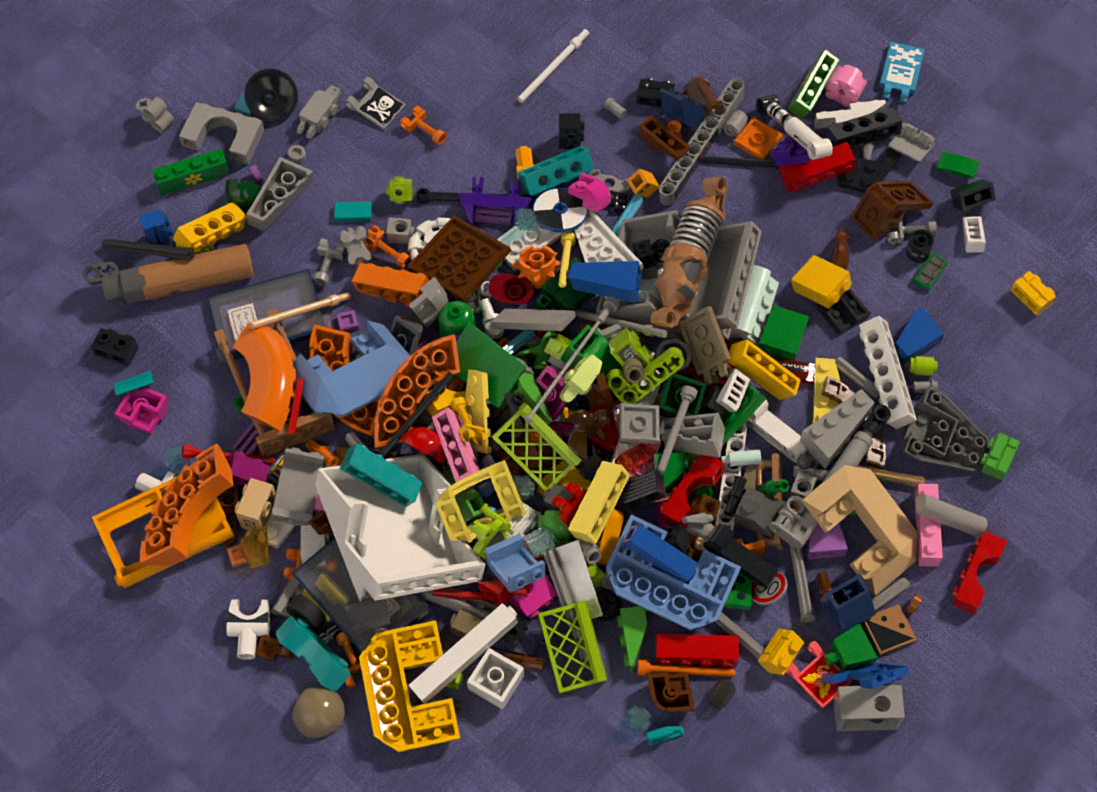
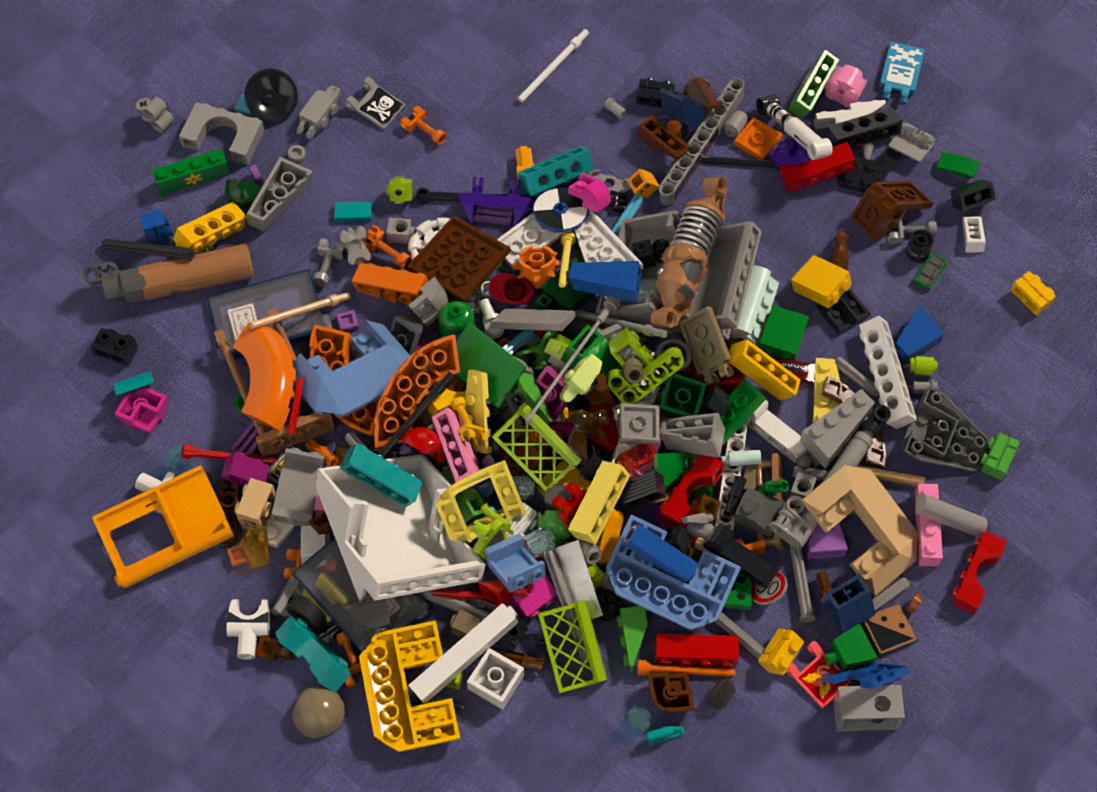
orange brick [140,443,233,566] -> none
clear light blue gear [514,208,537,231] -> none
black brick [559,113,584,150] -> none
light grey piece [657,386,698,473] -> none
white slope [716,369,750,412] -> none

